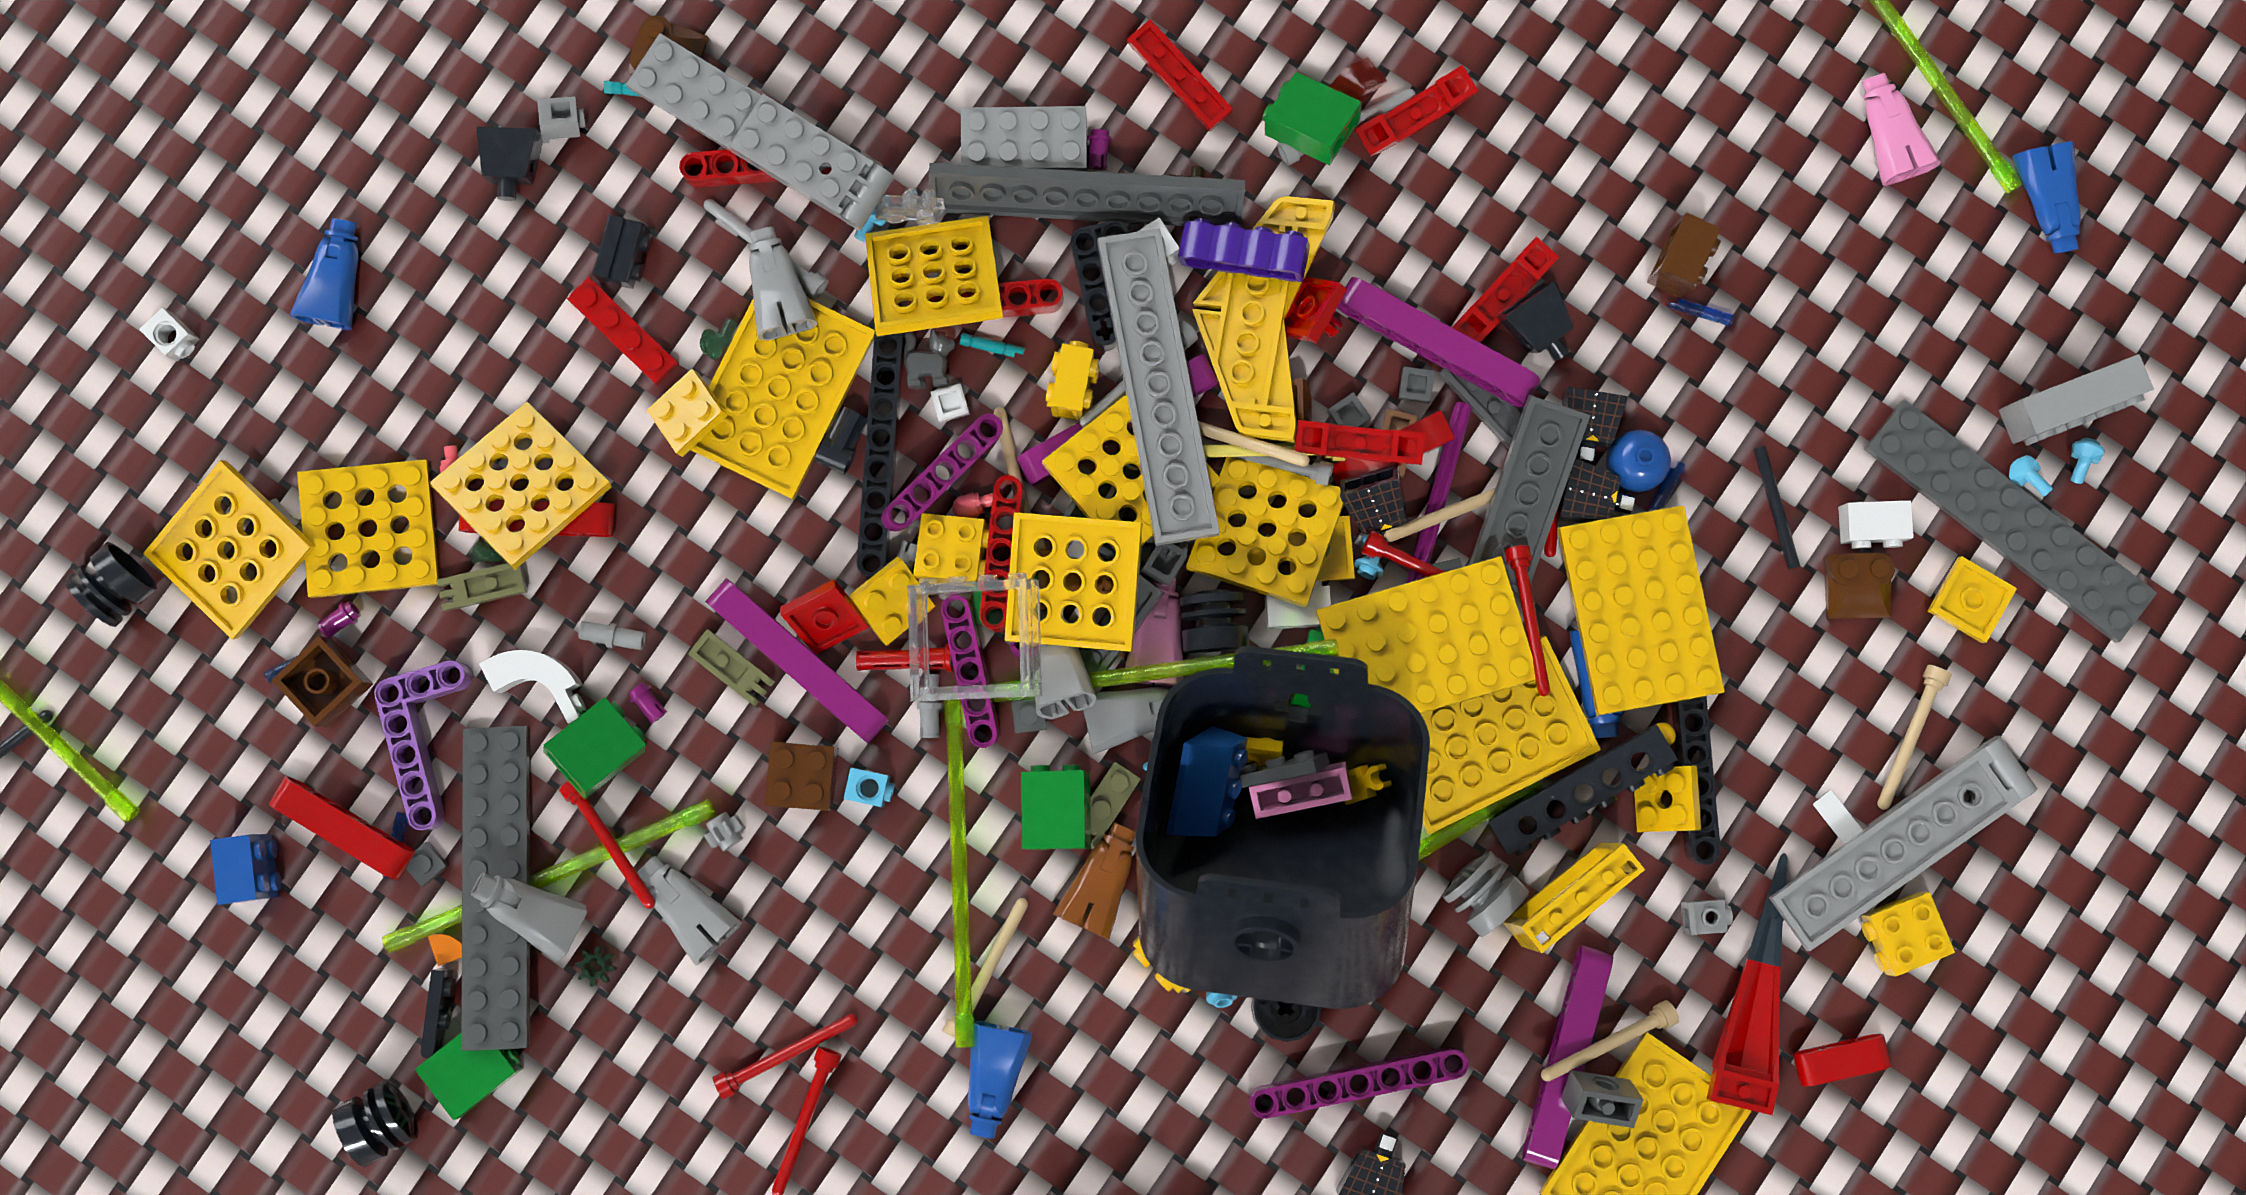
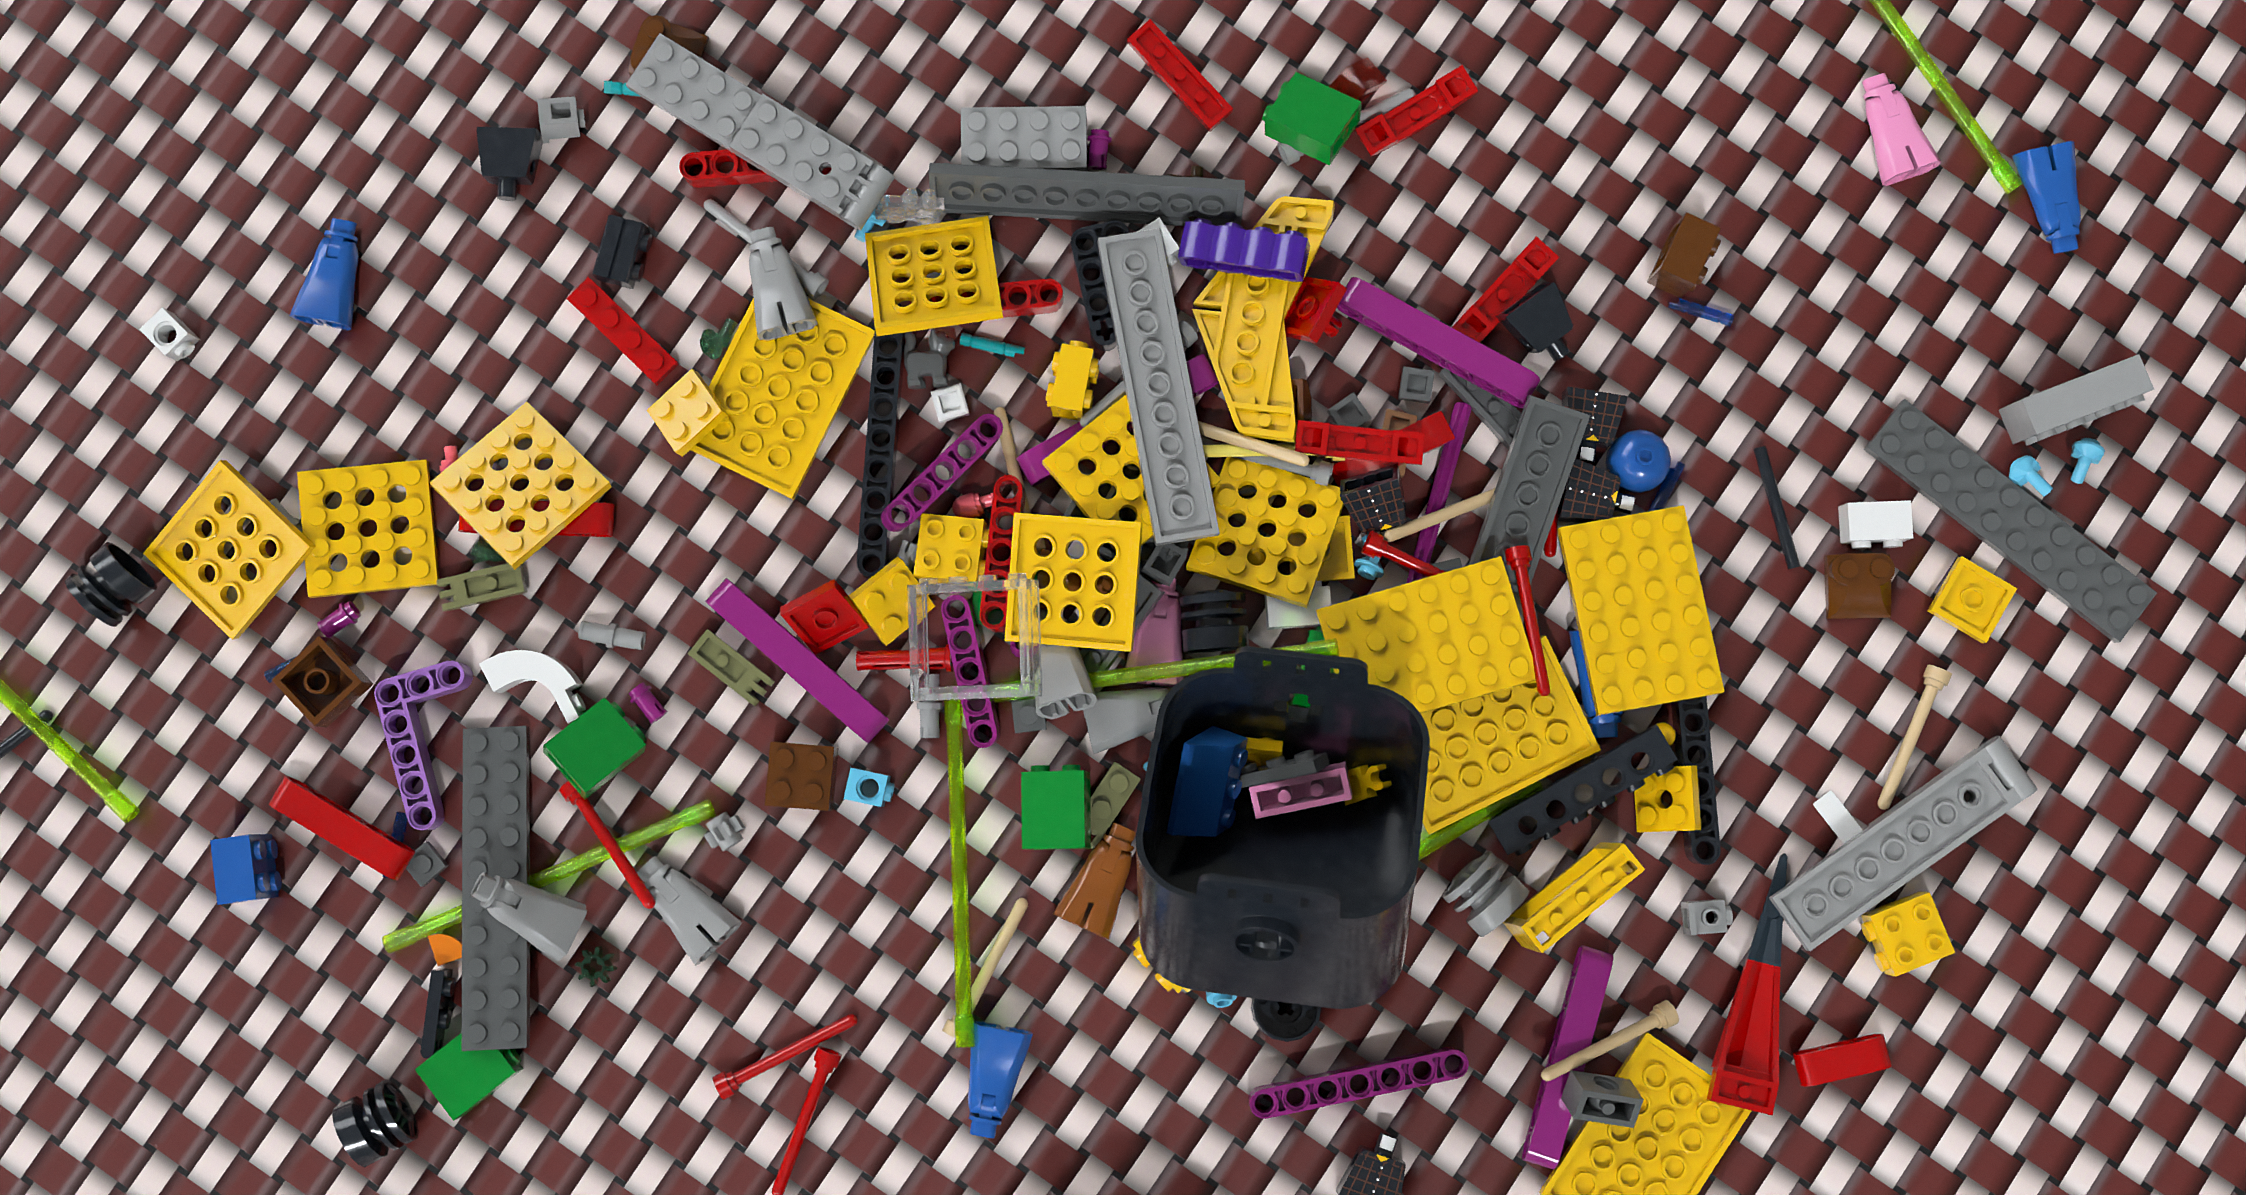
black piece [815,407,868,475] -> none

